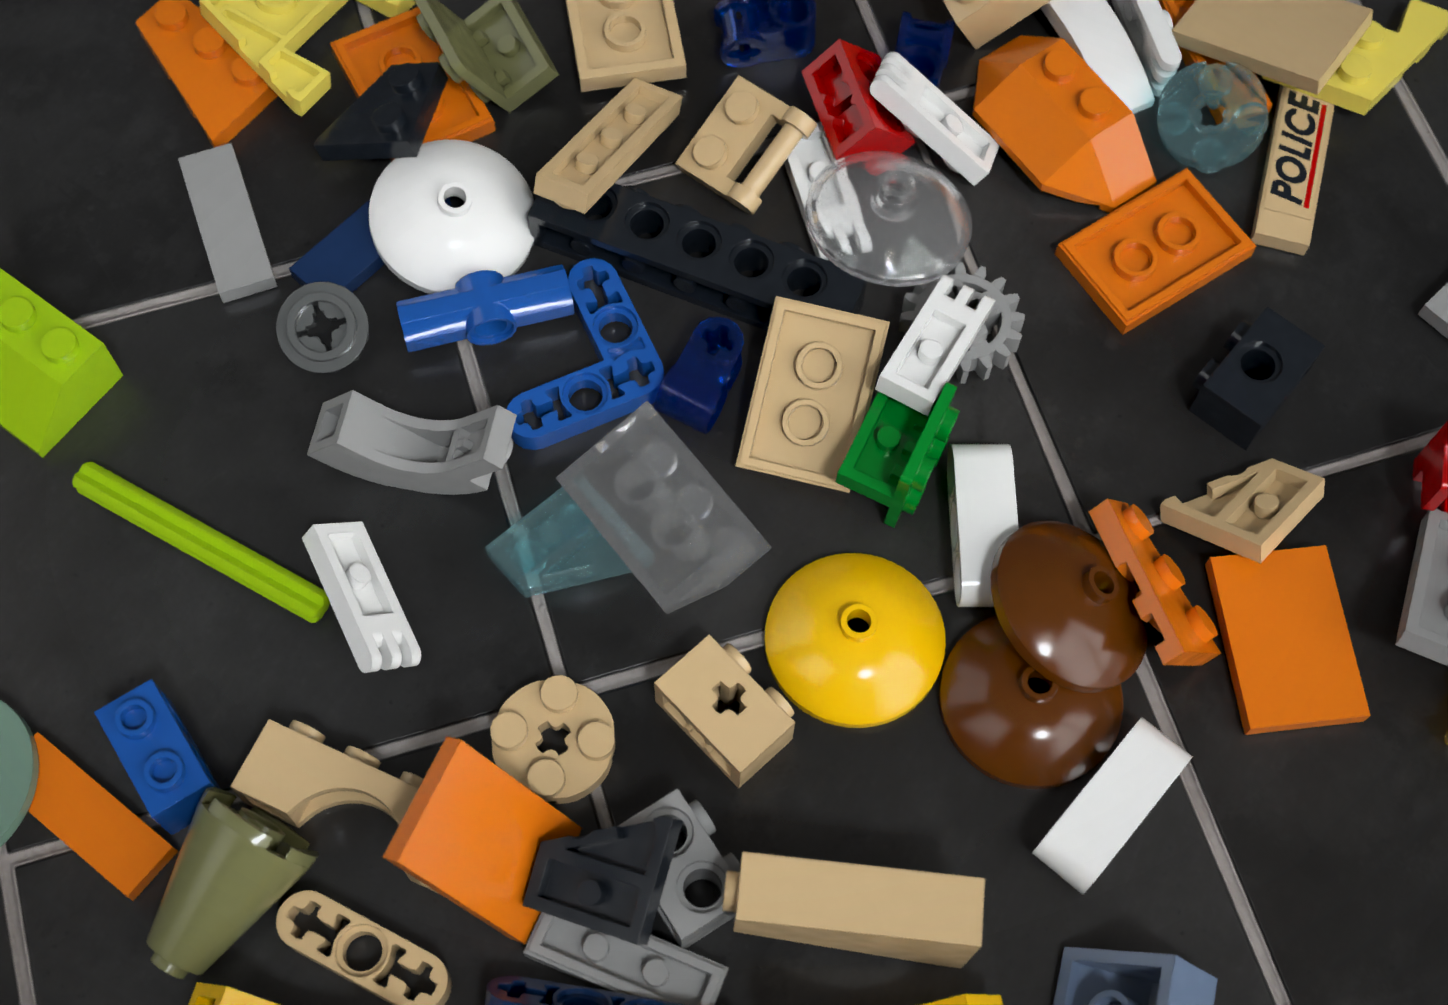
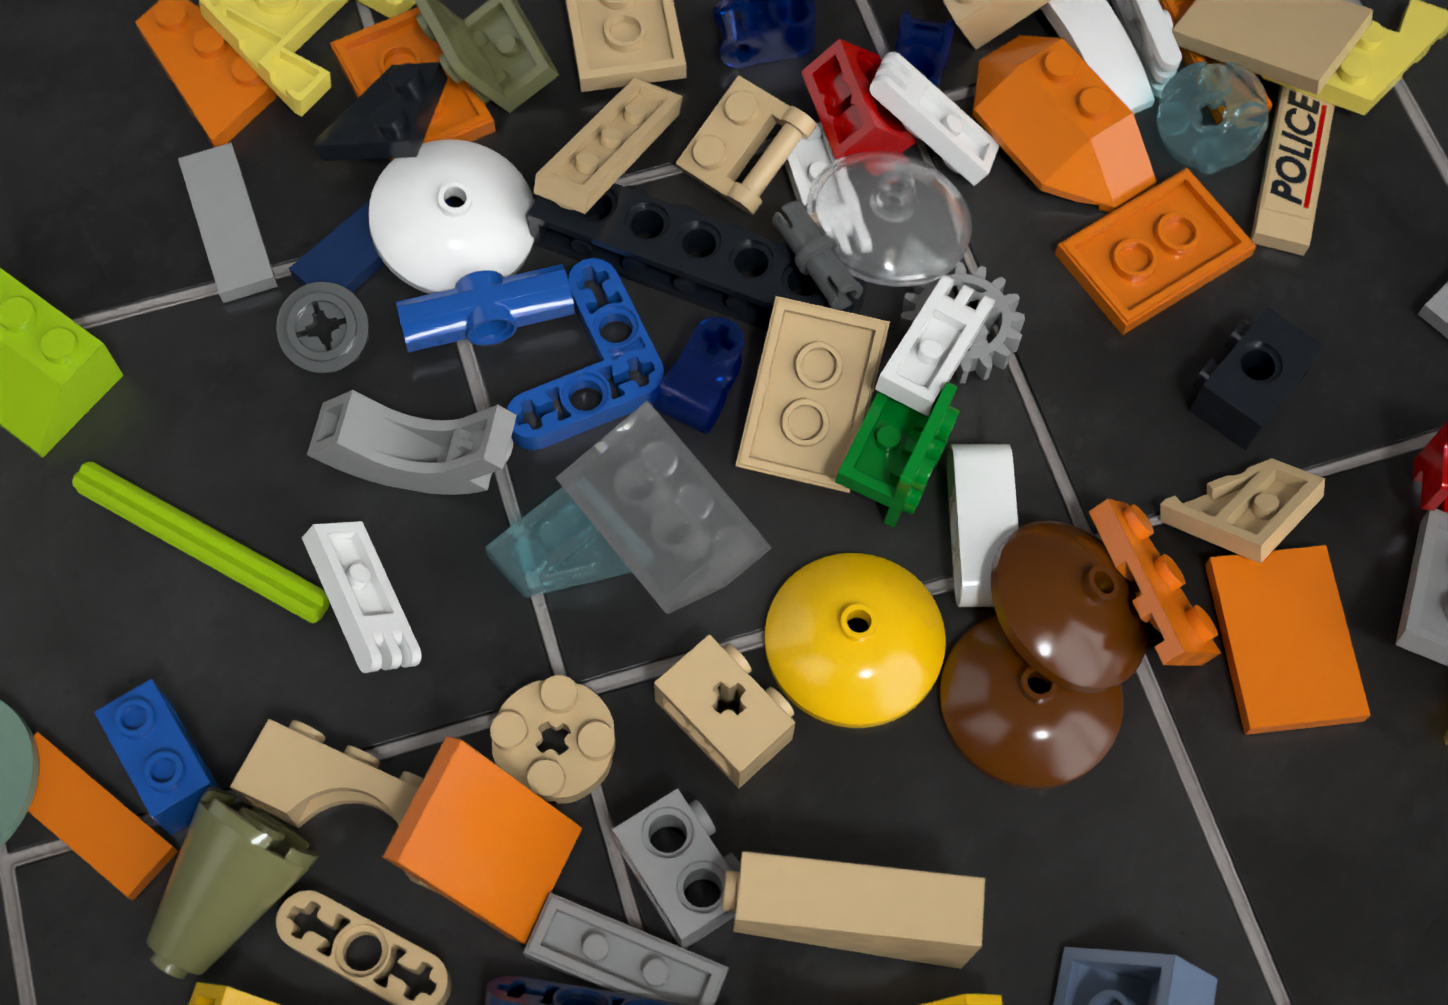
black wing [522,816,683,945] -> none
white beam [1032,717,1193,895] -> none
none -> dark grey pin [772,201,863,310]

